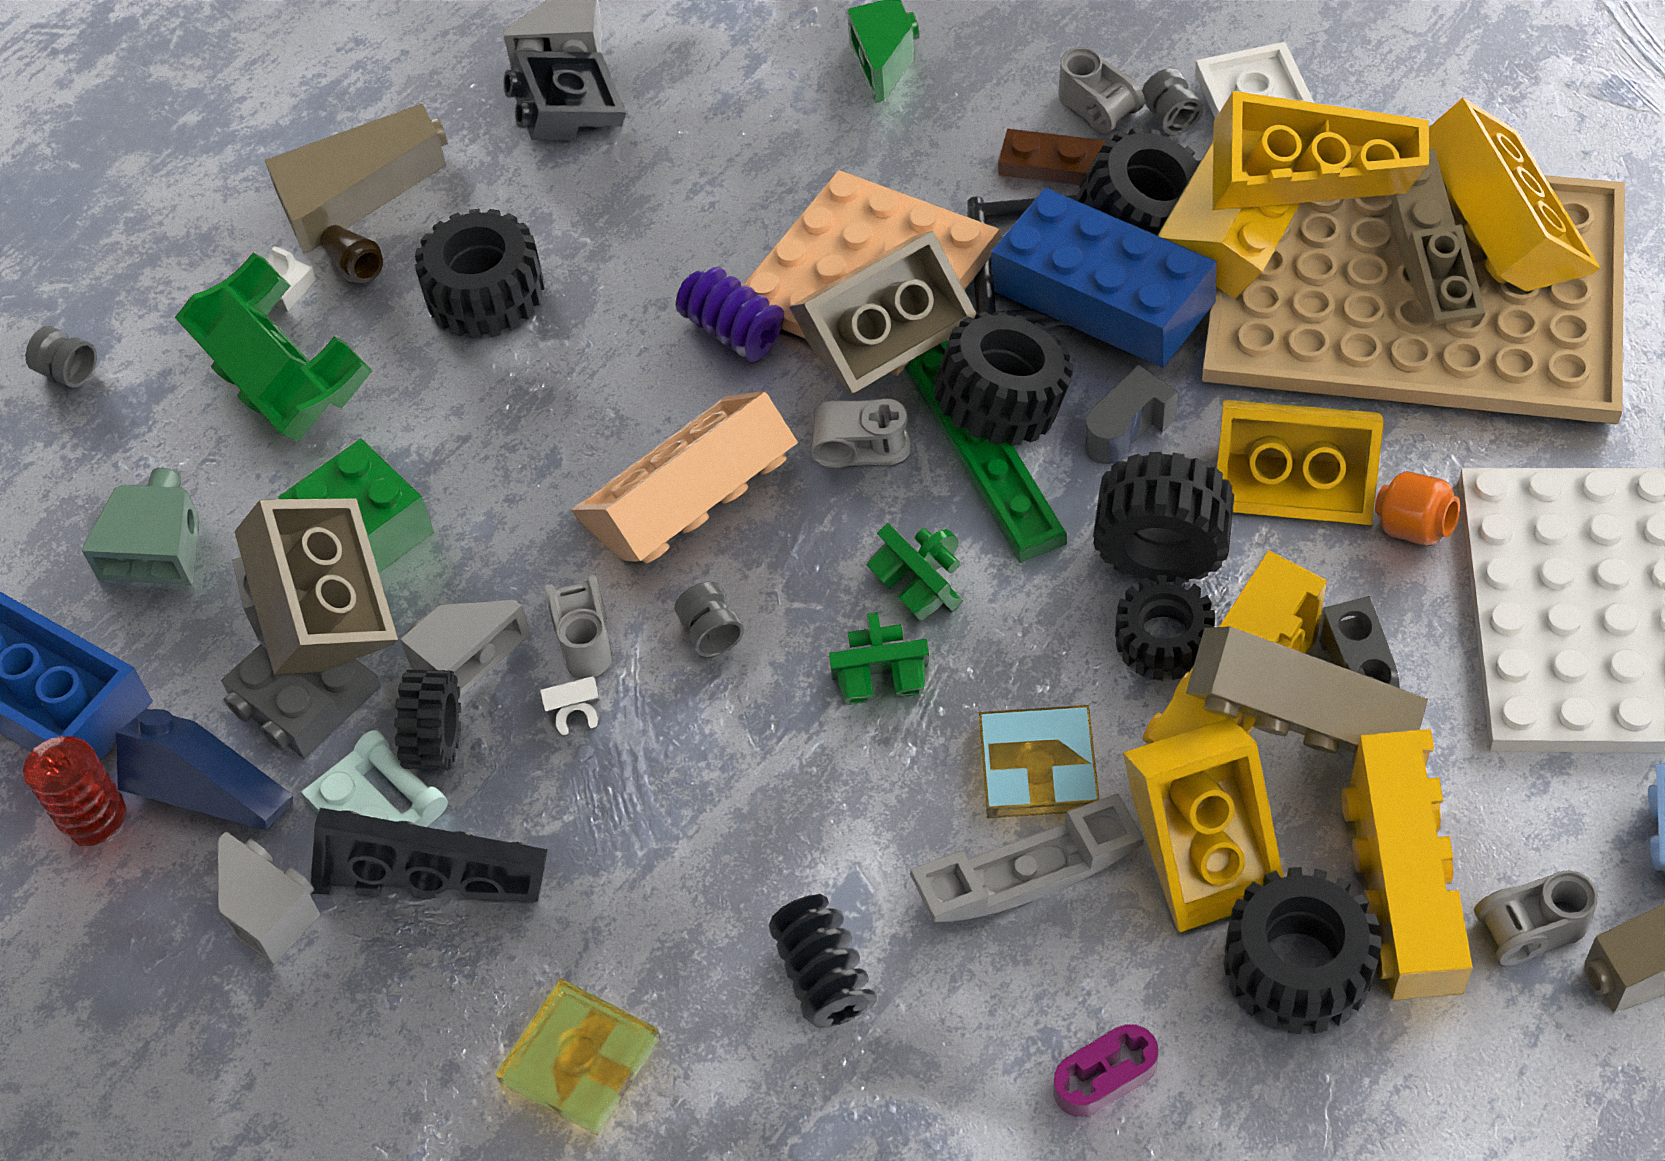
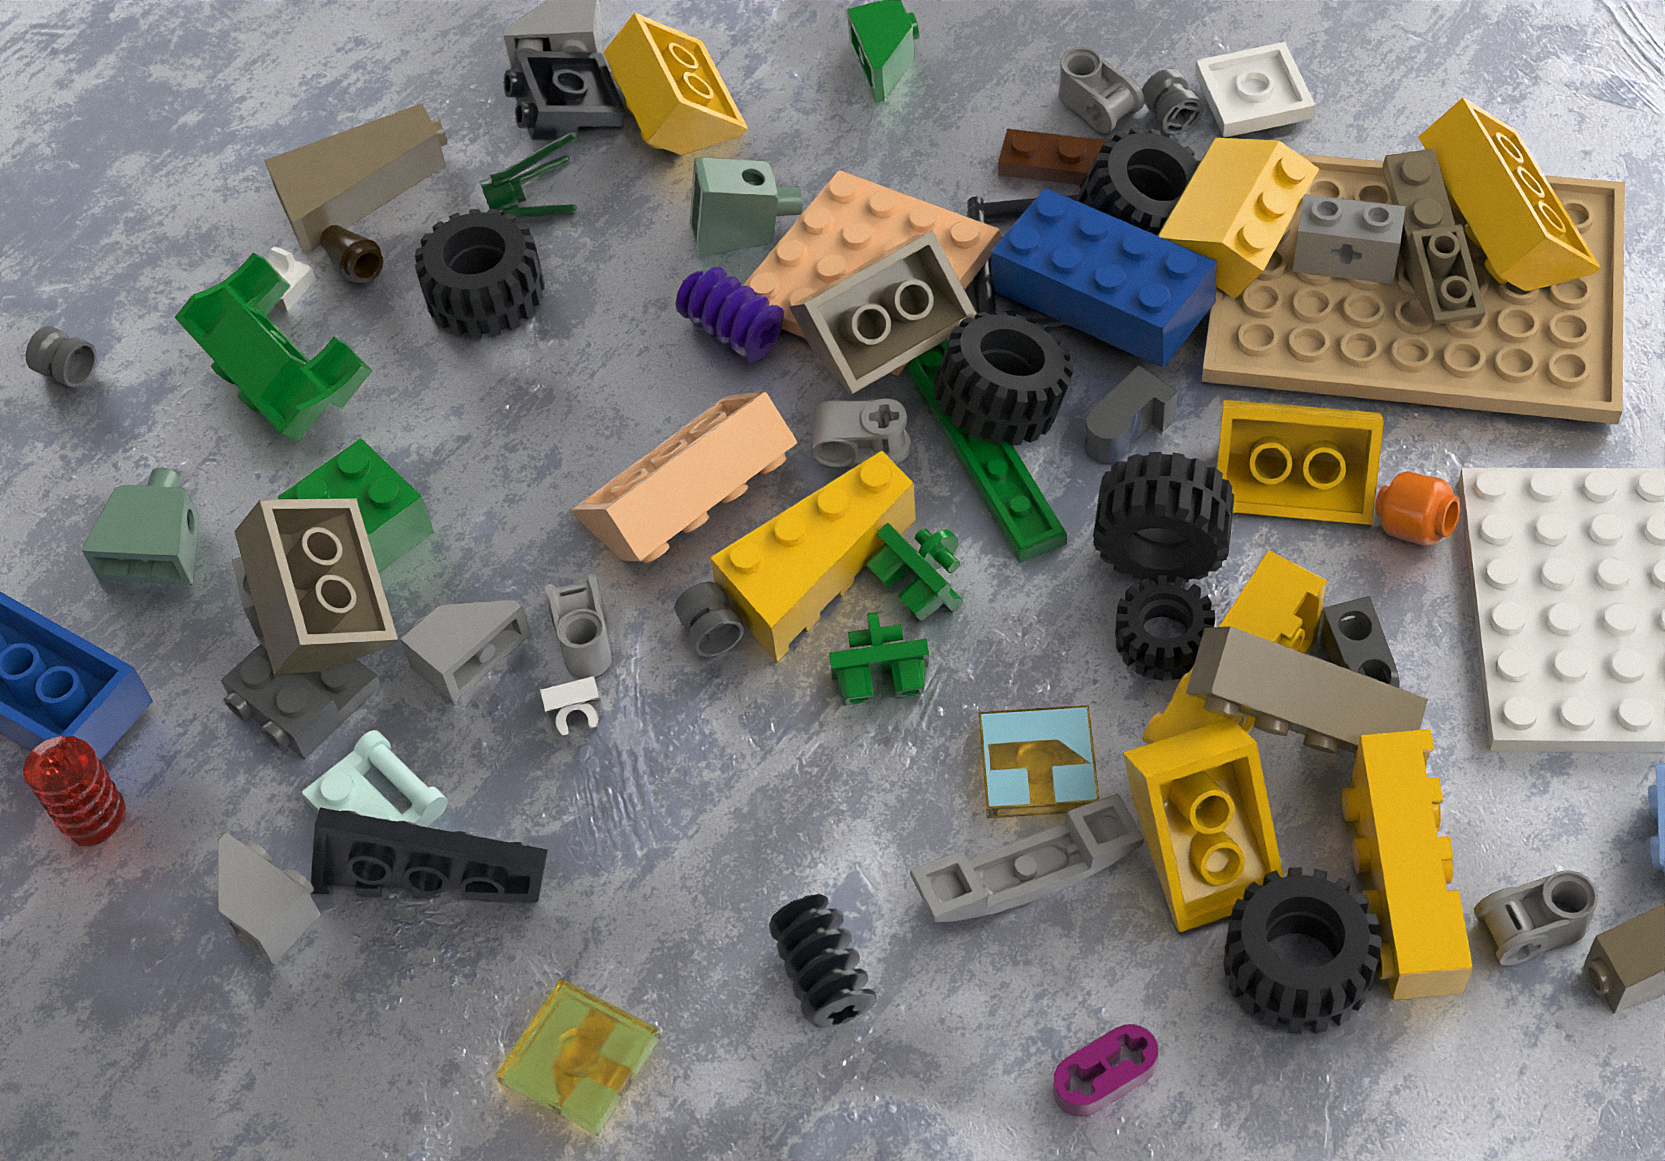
dark blue slope [116,708,293,830] -> none
black tyre [394,669,461,770] -> none
yellow wedge [1212,91,1429,211] -> none
none -> dark green plant [480,132,578,220]
none -> yellow slope [603,13,748,155]
none -> sand green torso [690,157,802,257]
none -> yellow wedge [710,451,916,663]
none -> light grey brick [1292,194,1405,284]

